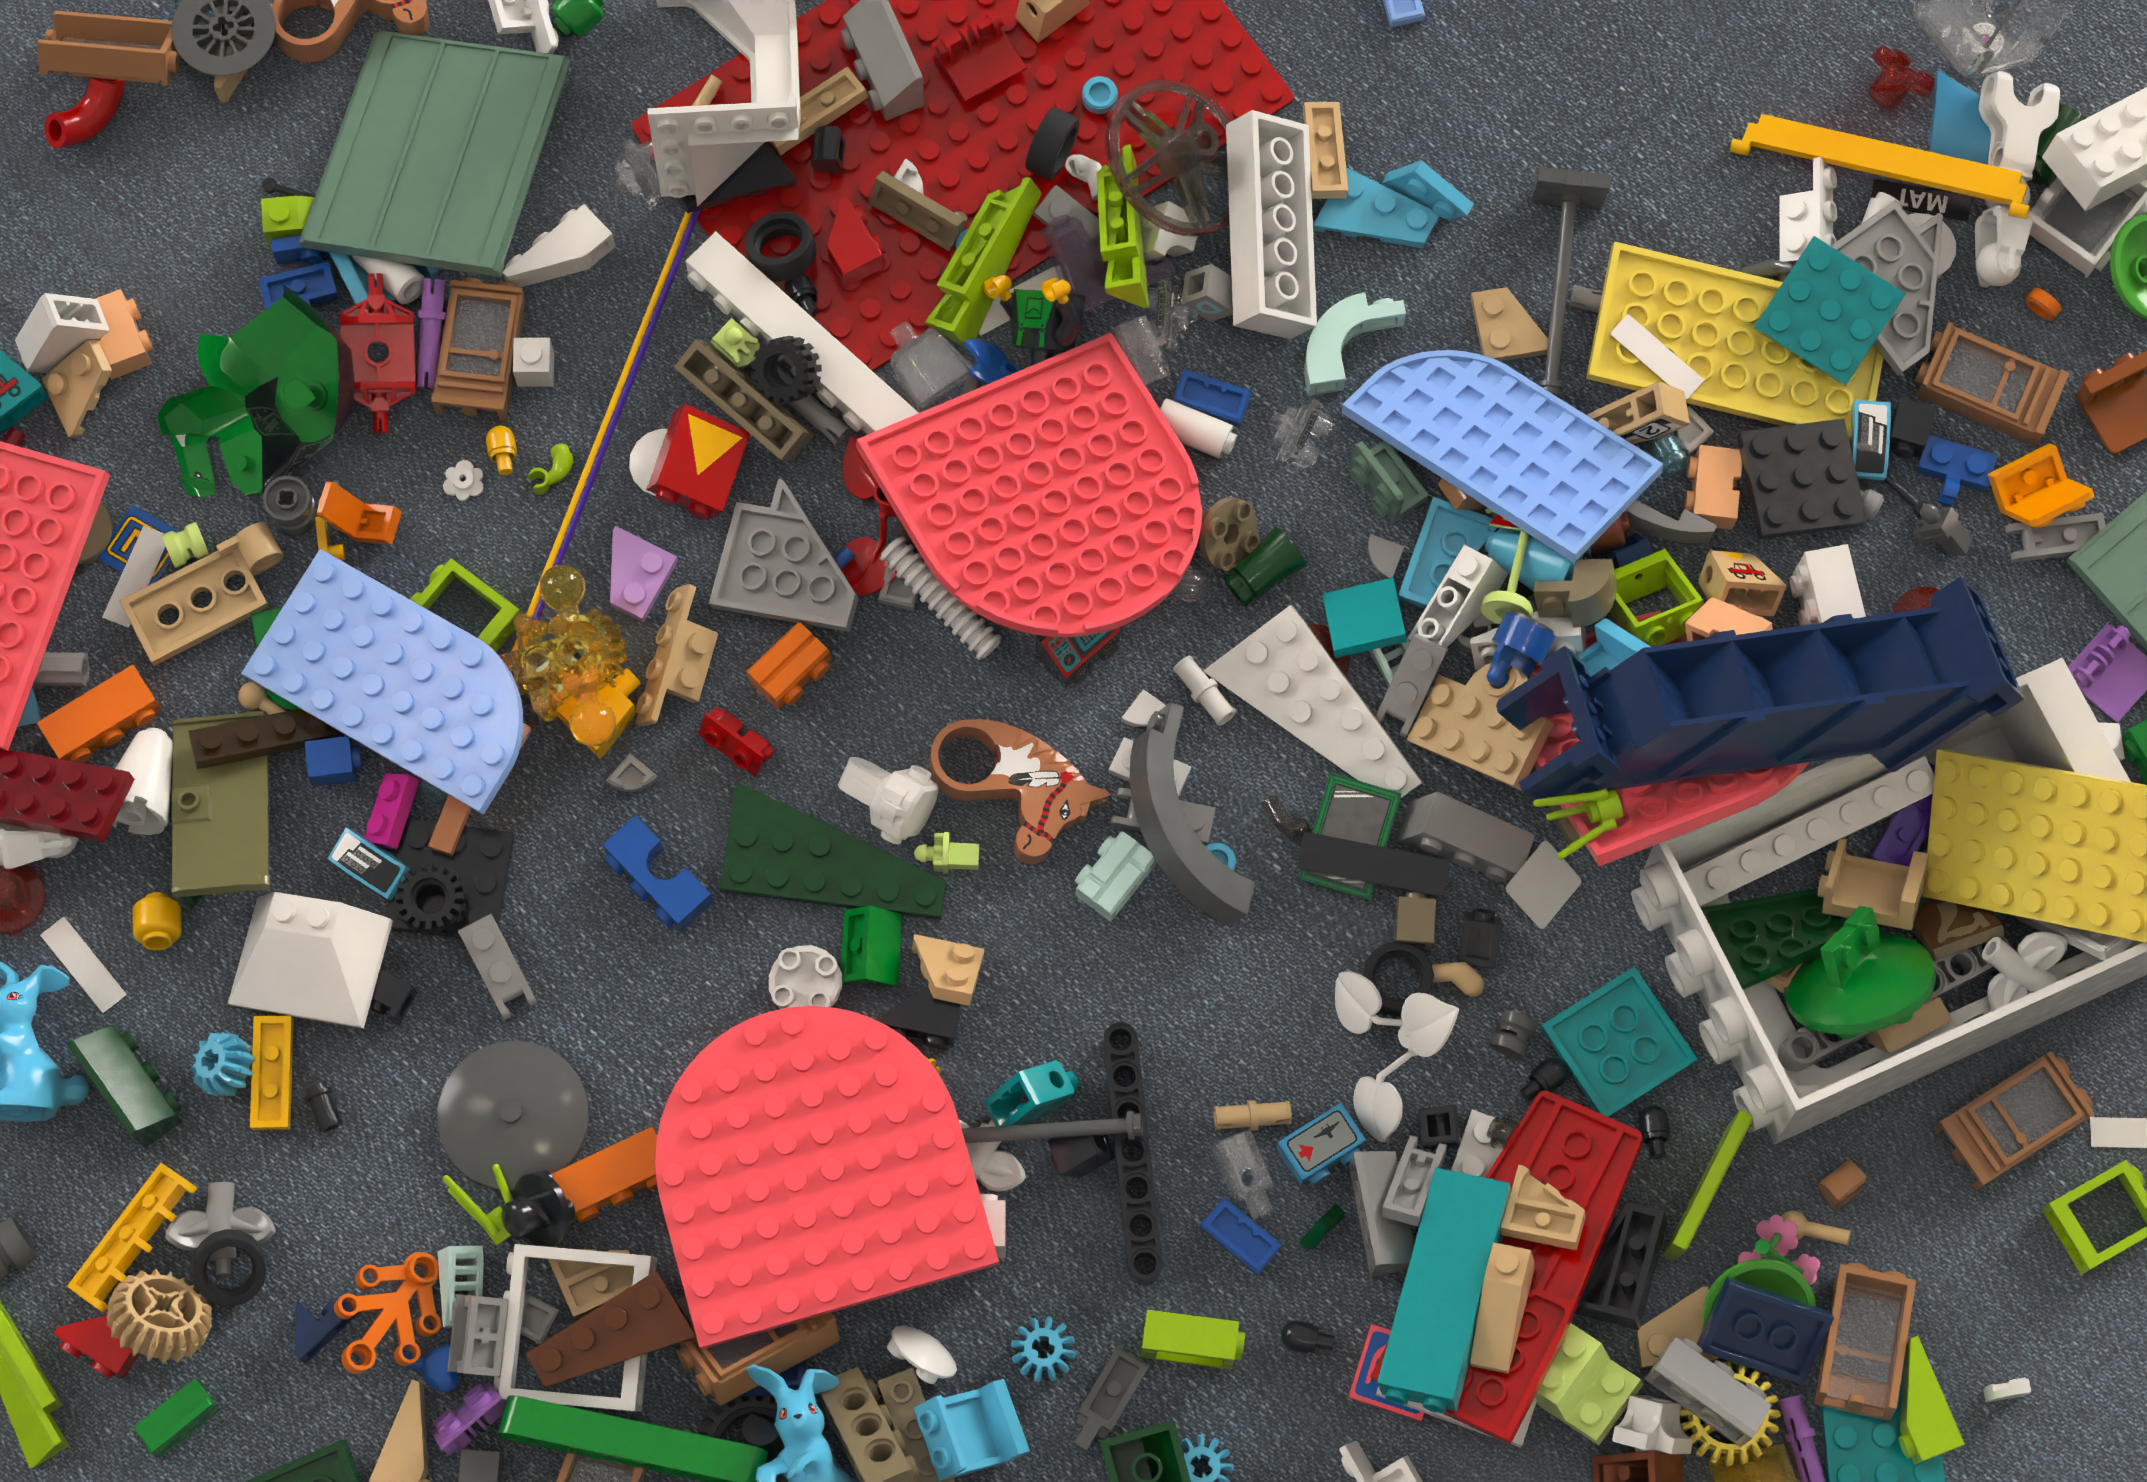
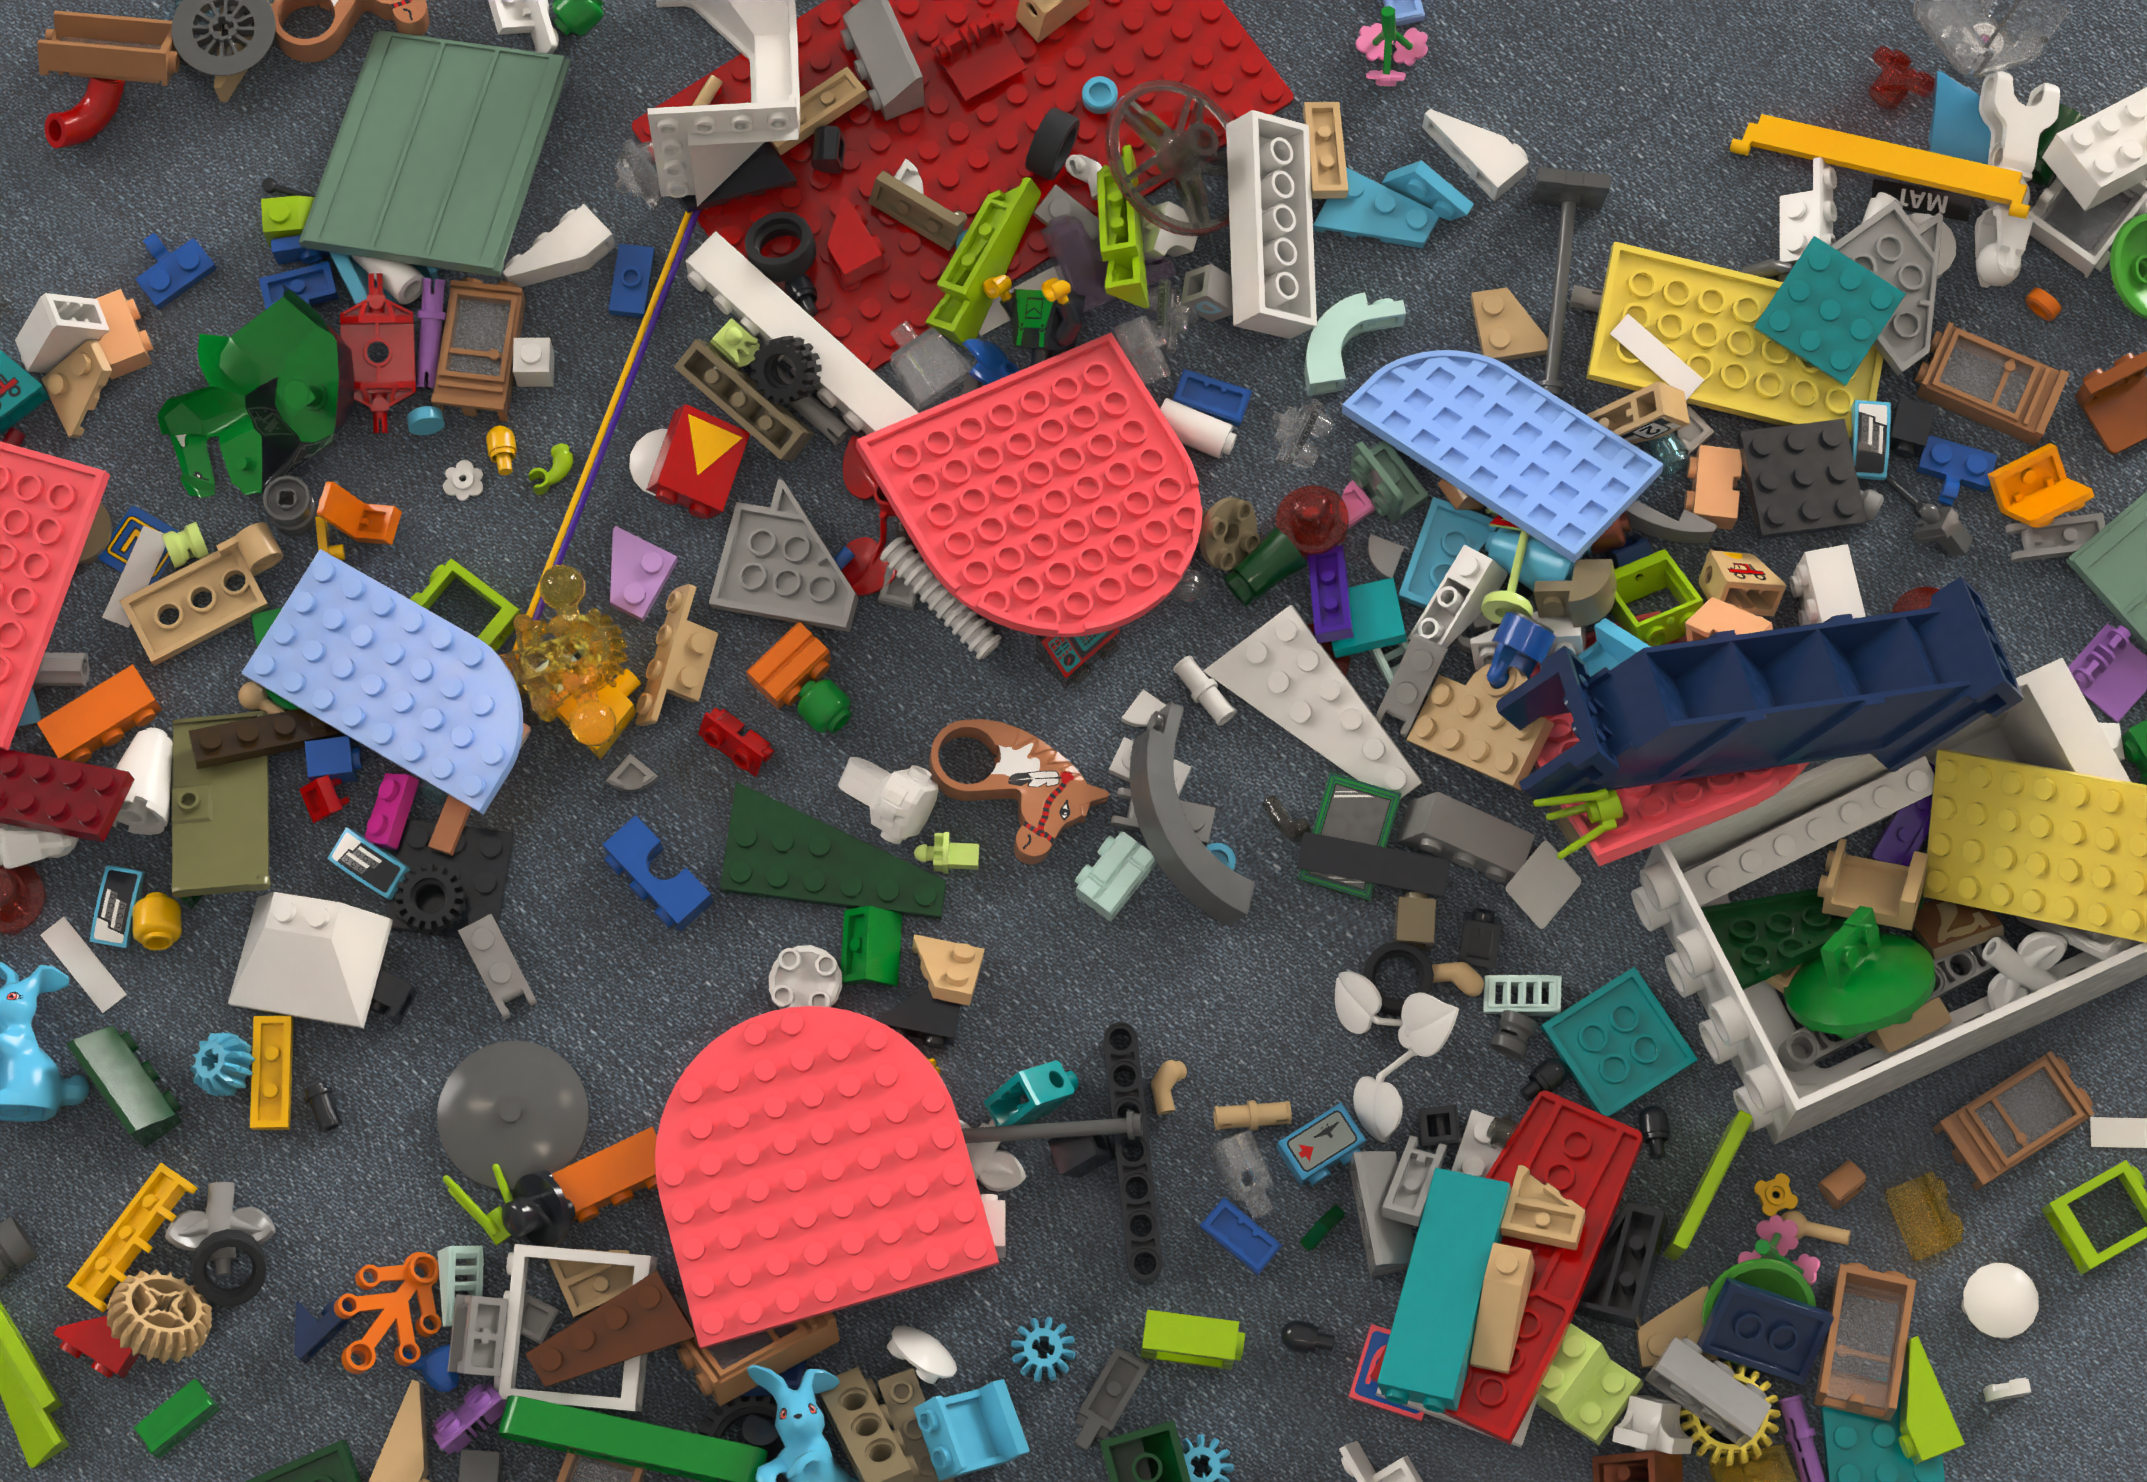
none -> slope [89,865,145,948]
none -> blue plate [135,233,217,310]
none -> red tile [299,775,350,823]
none -> medium azure tile [407,406,445,435]
none -> blue plate [608,243,655,318]
none -> green head [797,679,852,734]
none -> tan arm [1151,1060,1187,1115]
none -> clear red plate [1276,485,1349,556]
none -> dark purple plate [1307,545,1354,643]
none -> bright pink tile [1339,480,1375,531]
none -> bright pink plant [1355,6,1428,88]
none -> white slope [1422,109,1529,201]
none -> light aqua slope [1483,975,1562,1017]
none -> yellow plate [1754,1173,1798,1217]
none -> clear yellow bracket [1884,1171,1964,1262]
none -> white dish [1961,1263,2039,1339]

